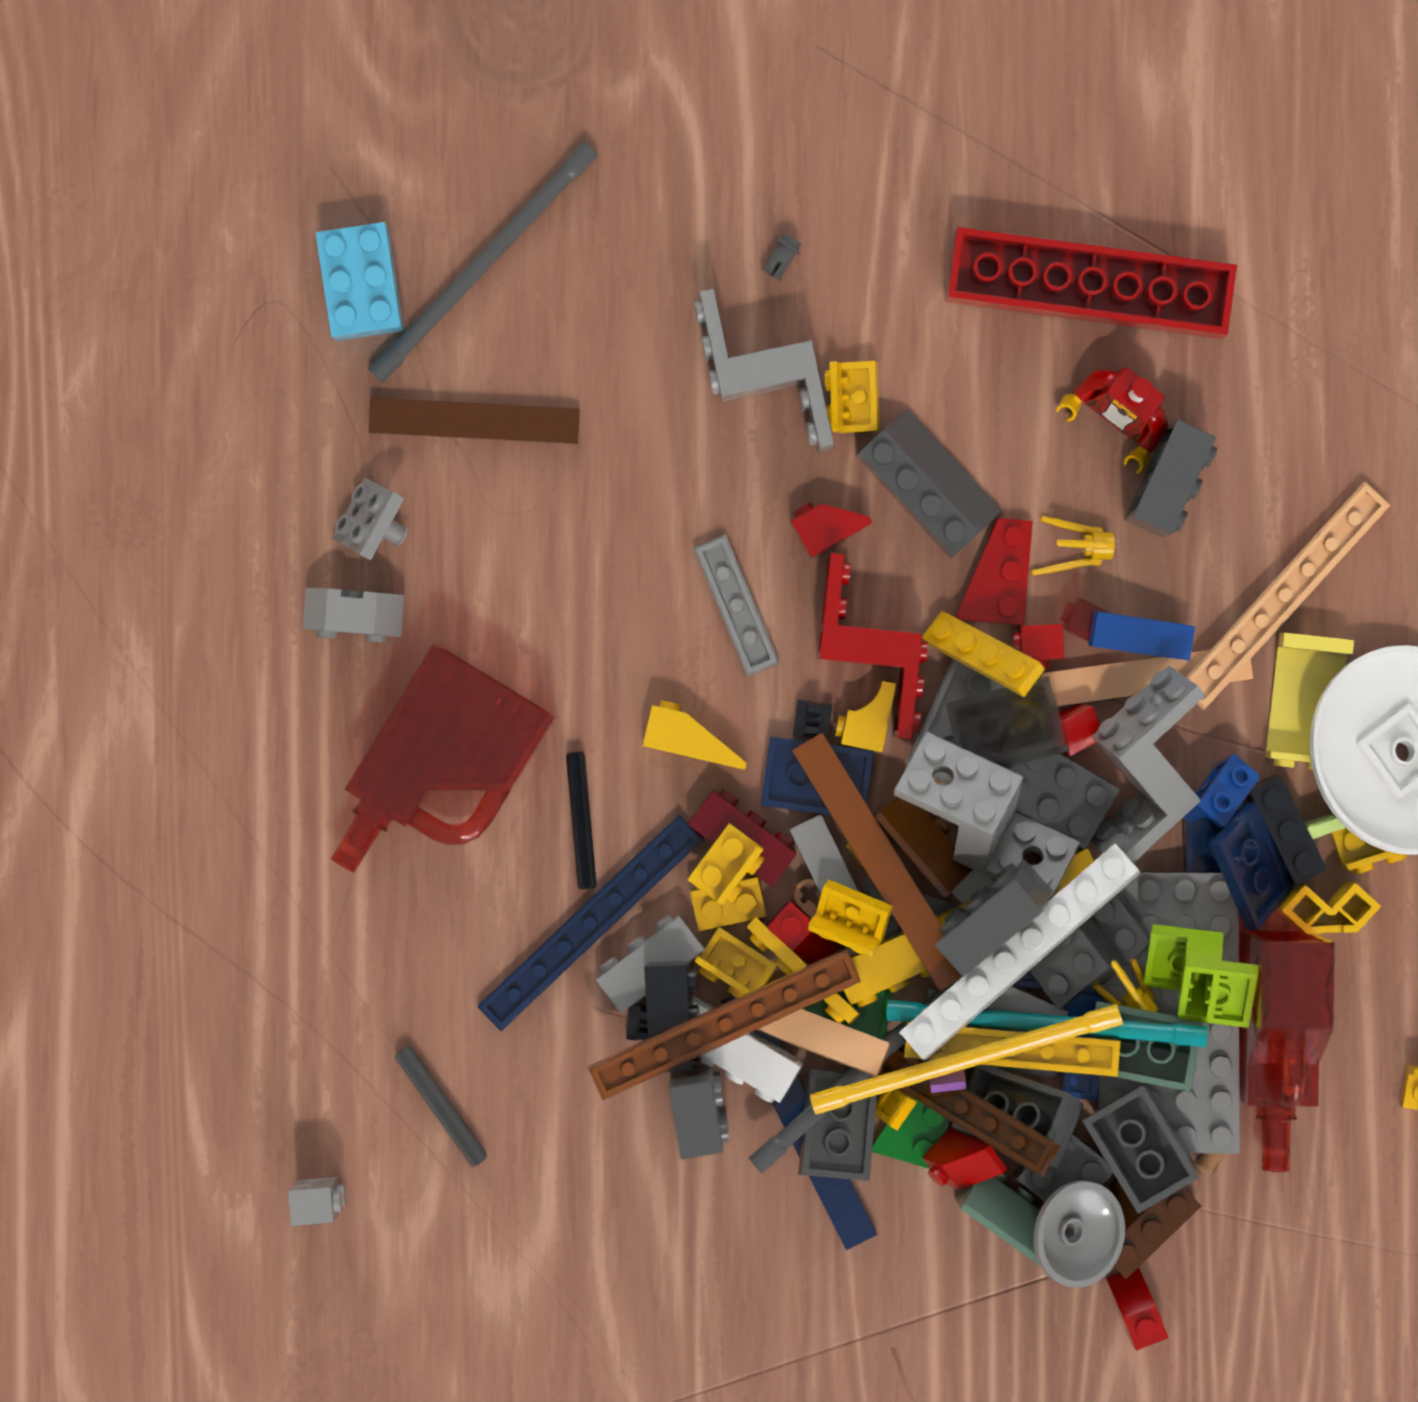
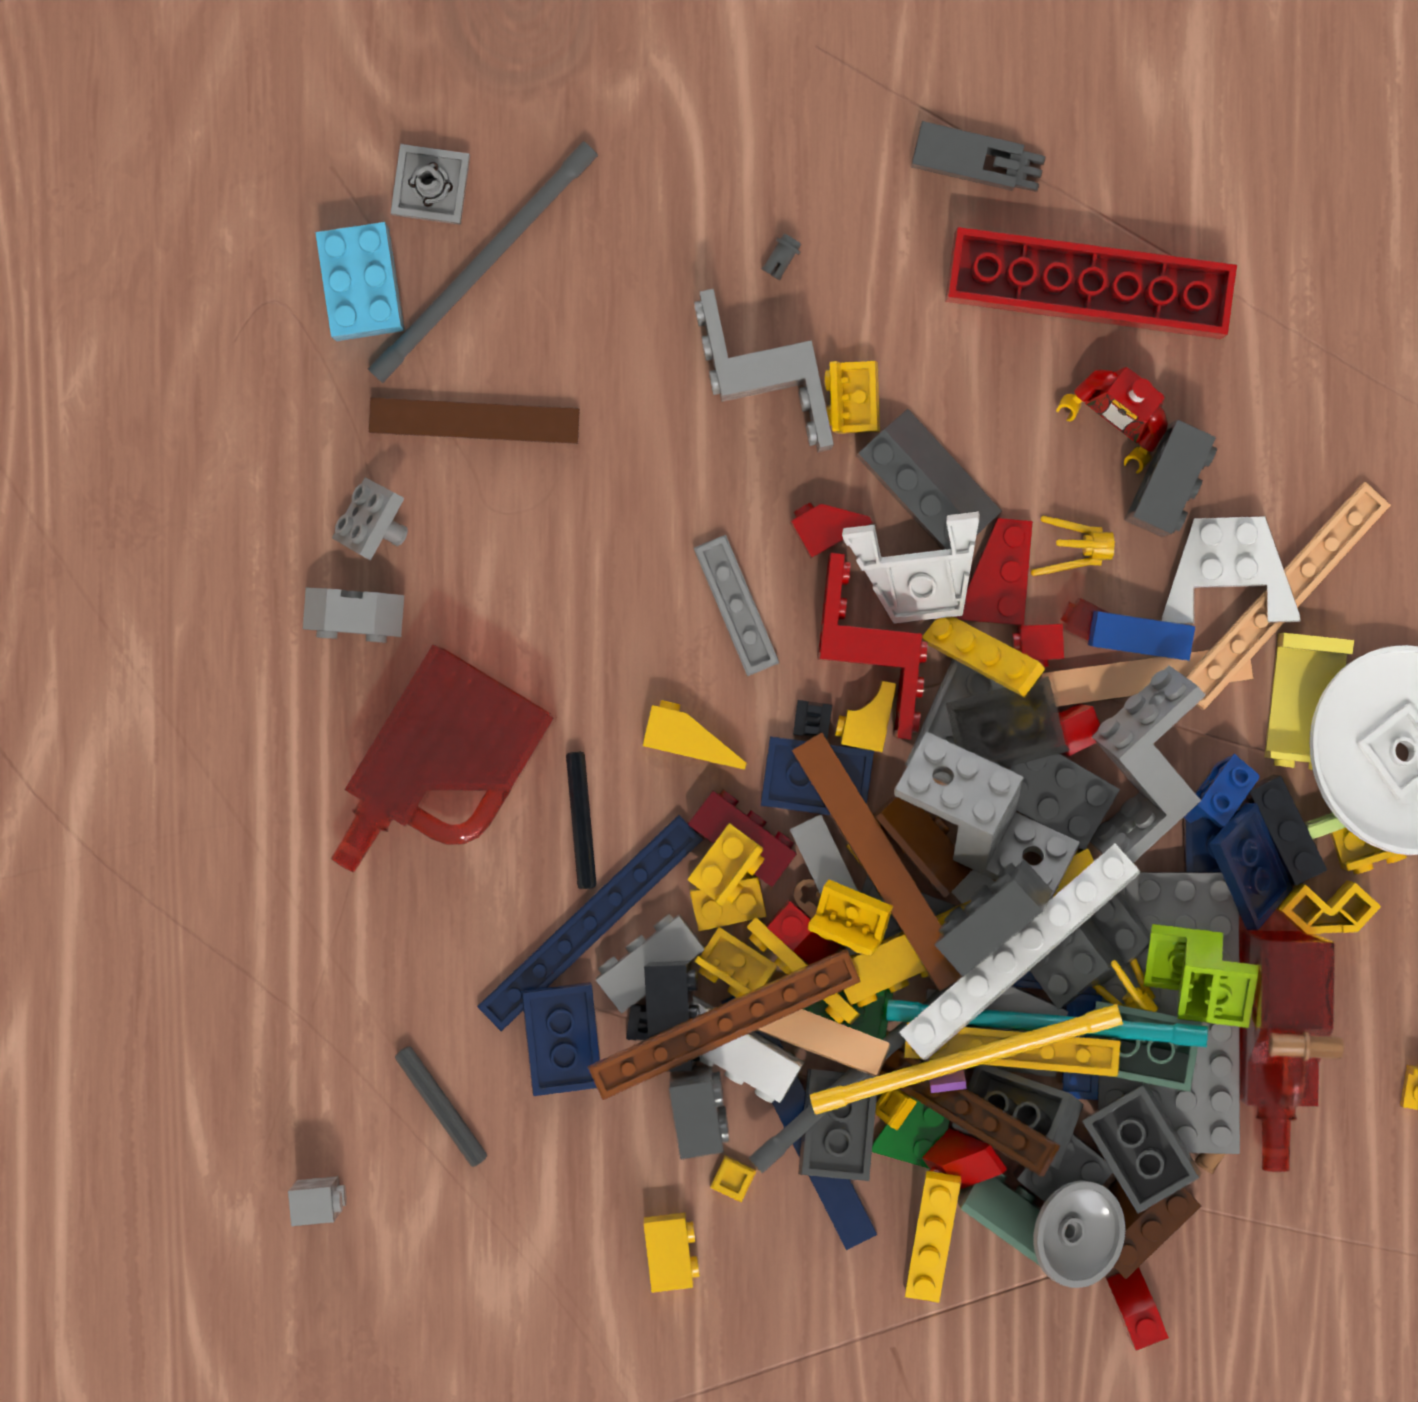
none -> light grey plate [391,144,470,225]
none -> dark blue plate [521,982,600,1096]
none -> yellow brick [643,1212,700,1293]
none -> yellow tile [710,1155,756,1203]
none -> white wing [842,511,980,624]
none -> yellow plate [905,1171,961,1303]
none -> dark grey hinge [911,121,1046,192]
none -> white wing [1162,516,1301,624]
none -> medium nougat axle [1269,1032,1344,1061]

